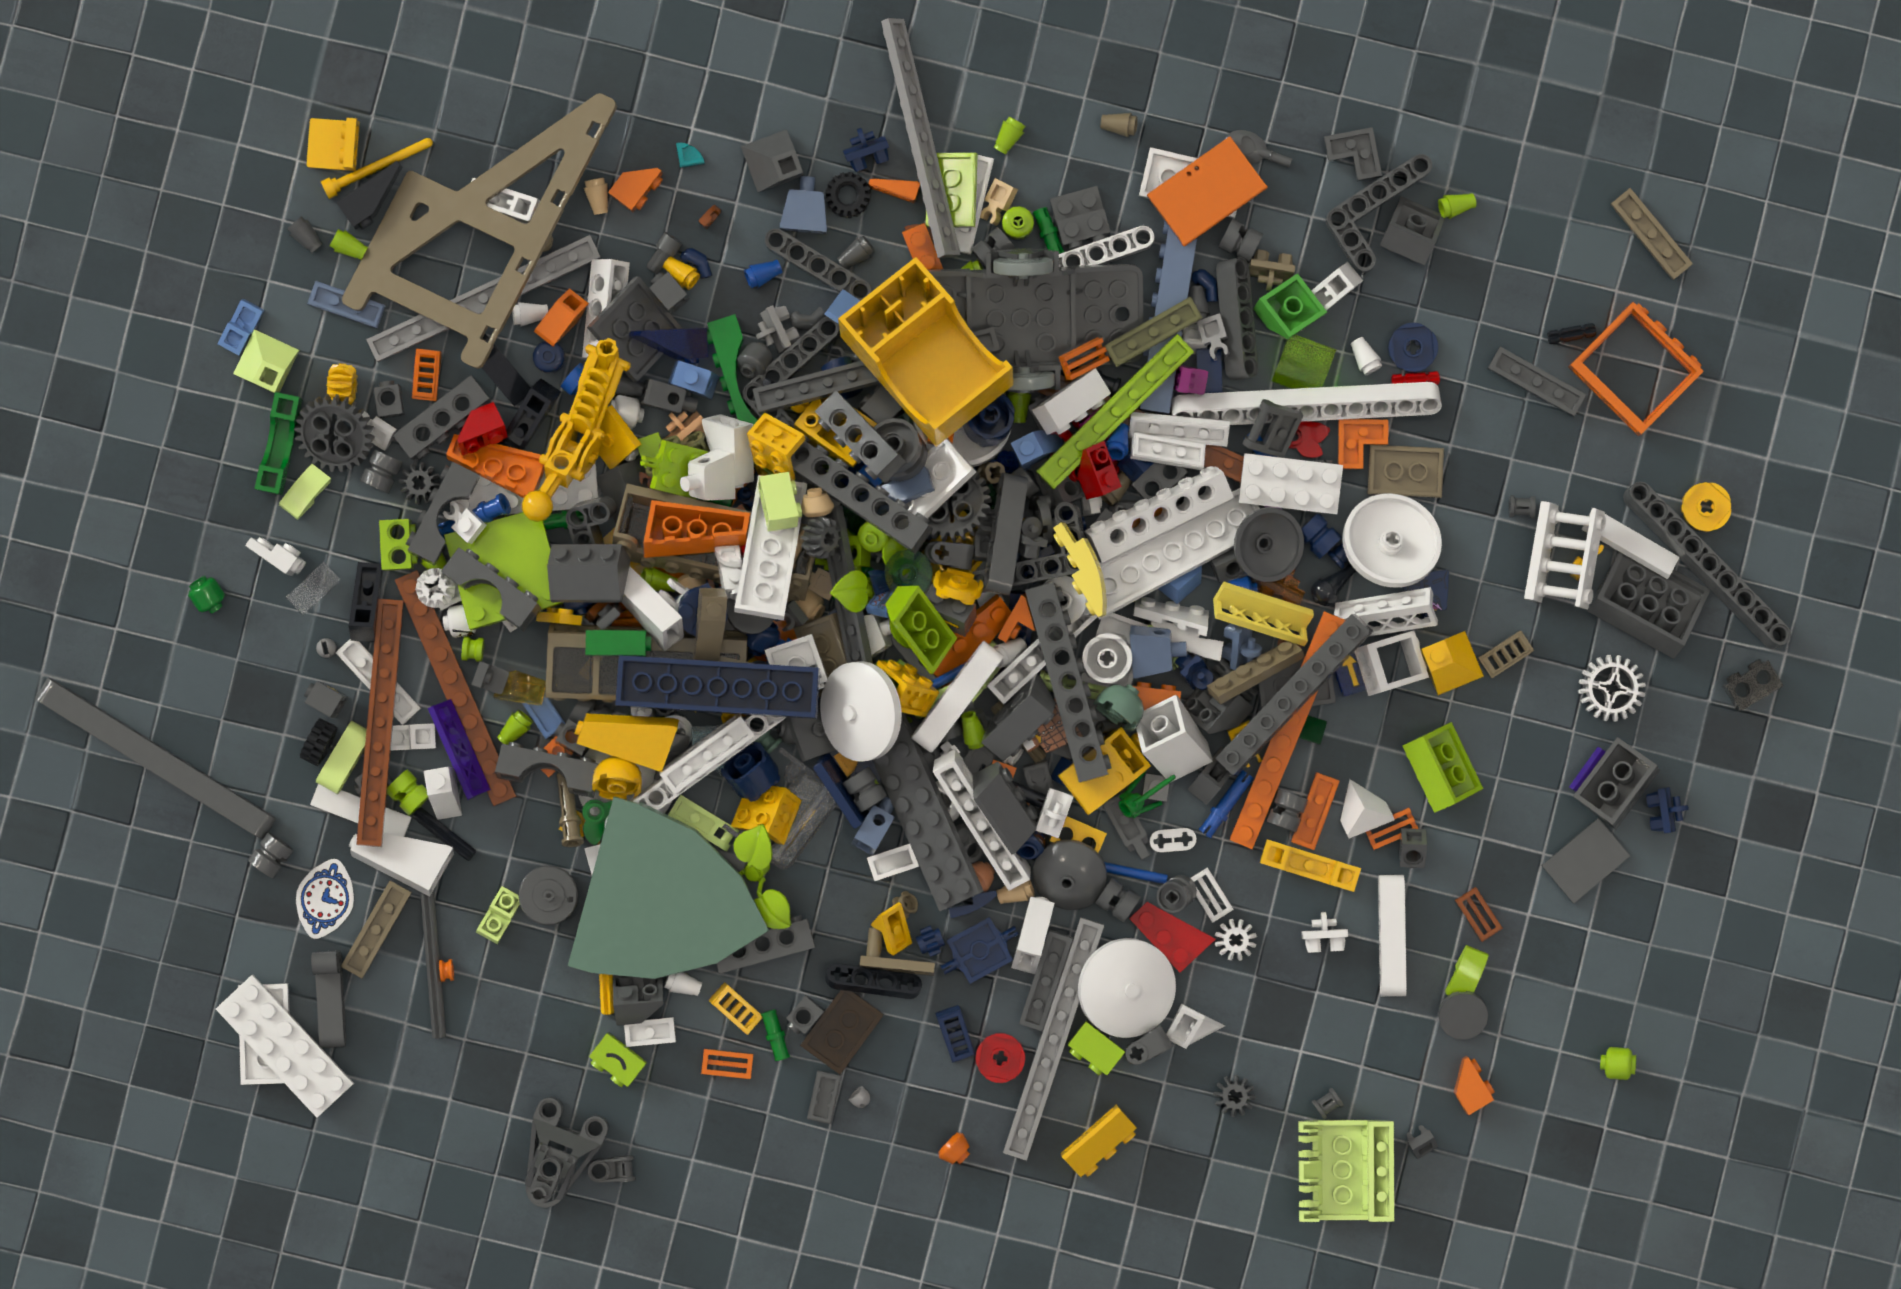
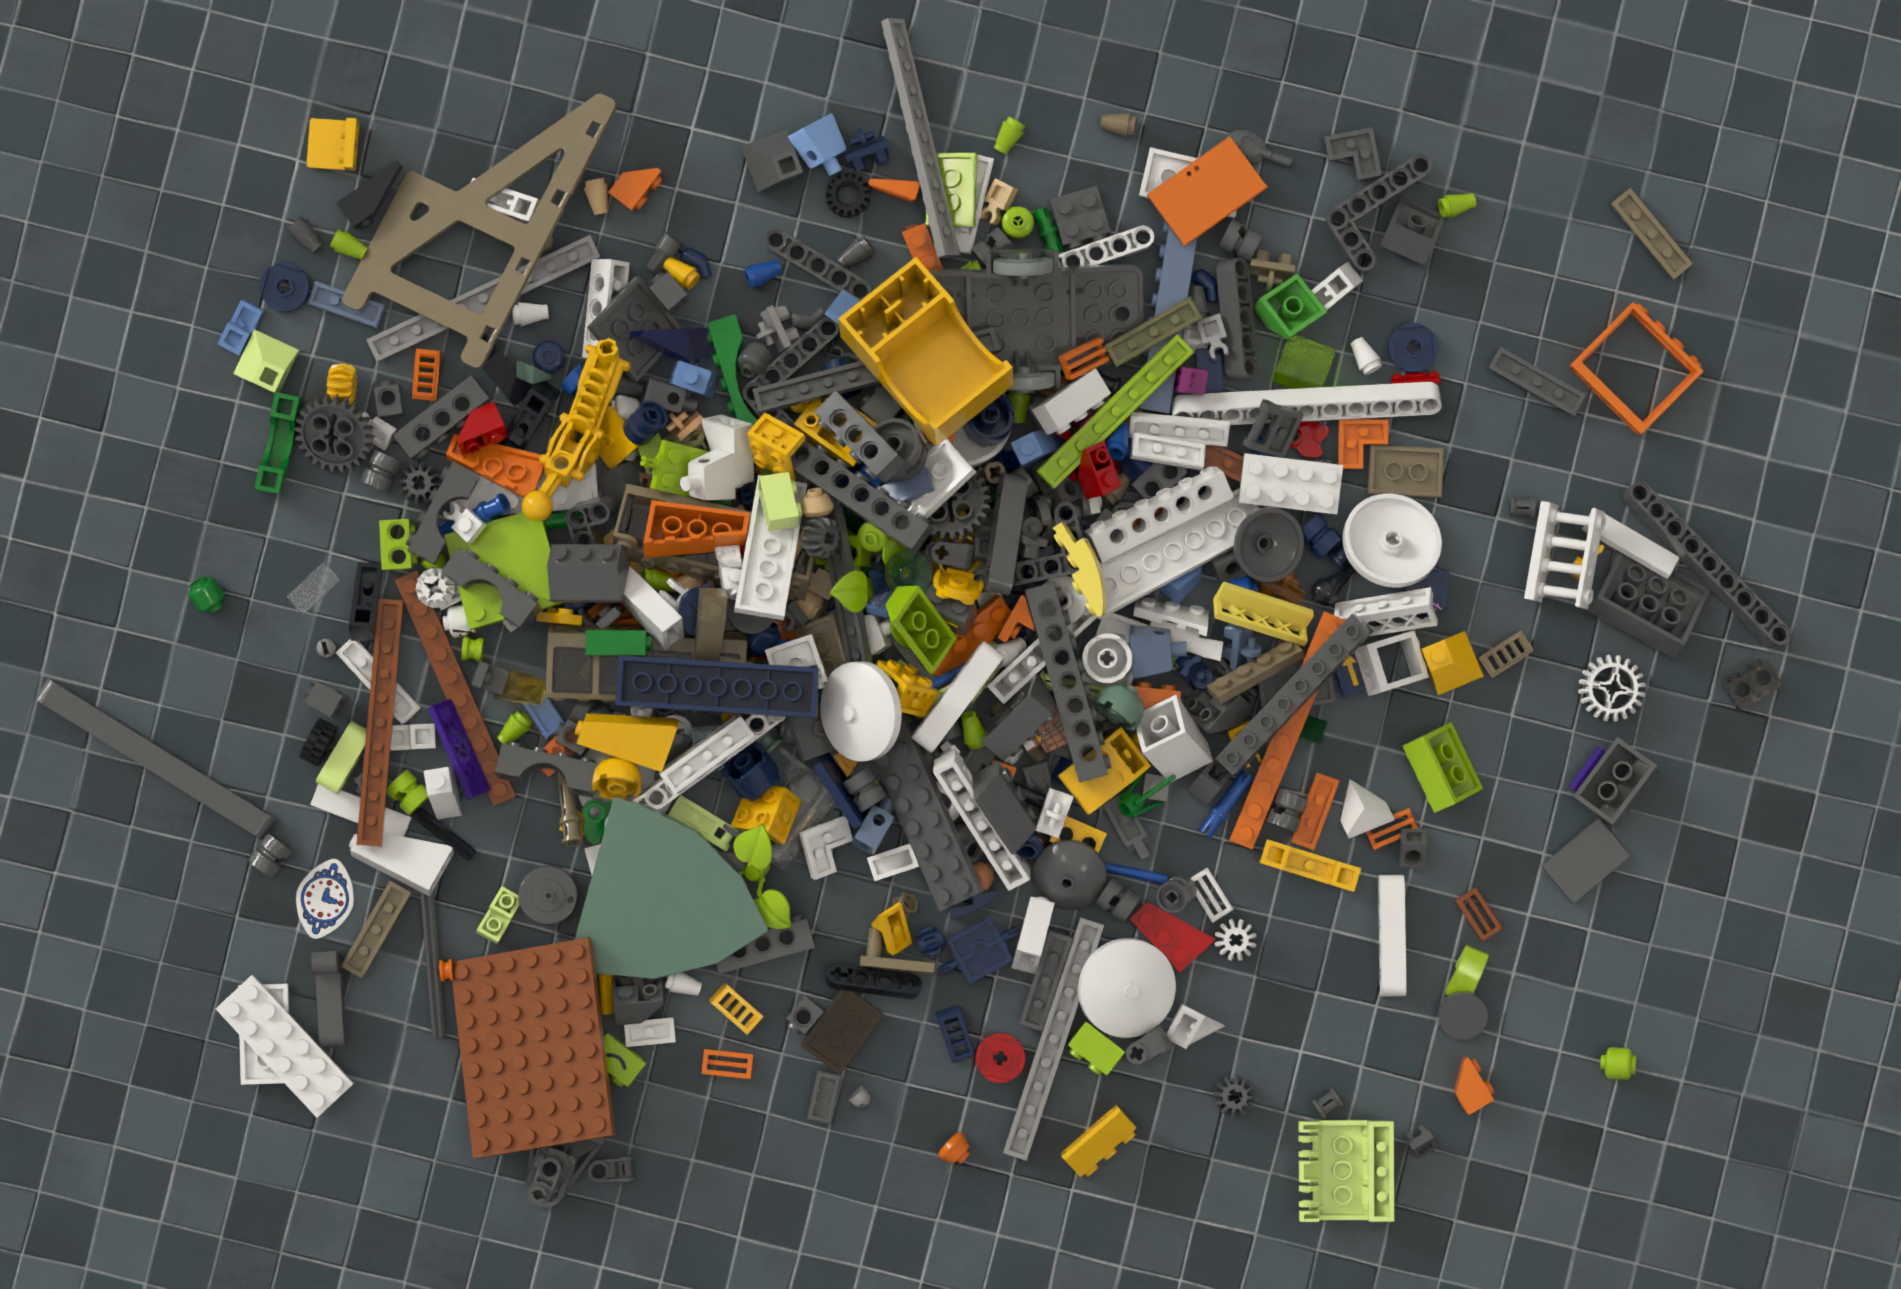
white plate [245,537,306,576] -> none
yellowish green slope [279,464,331,520] -> none
yellow piece [321,138,433,199] -> none
orange slope [534,288,589,346] -> none
teal tile [676,143,705,168] -> none
dark orange tile [698,205,722,229] -> none
green pin [761,1009,790,1061] -> none
sand blue torso [780,176,827,234] -> none
tan cone [996,880,1035,904] -> none
white beam [1149,828,1197,852] -> none
white hips [1301,912,1348,953] -> none
black axle [1547,323,1596,344] -> none
dark blue hips [1646,787,1689,833] -> none
yellow plate [1681,482,1731,532] -> none
none -> dark blue plate [259,262,310,312]
none -> dark orange plate [452,938,616,1159]
none -> sand green slope [516,360,551,384]
none -> dark blue wheel [623,400,667,445]
none -> light blue torso [788,113,846,176]
none -> white plate [799,816,853,880]

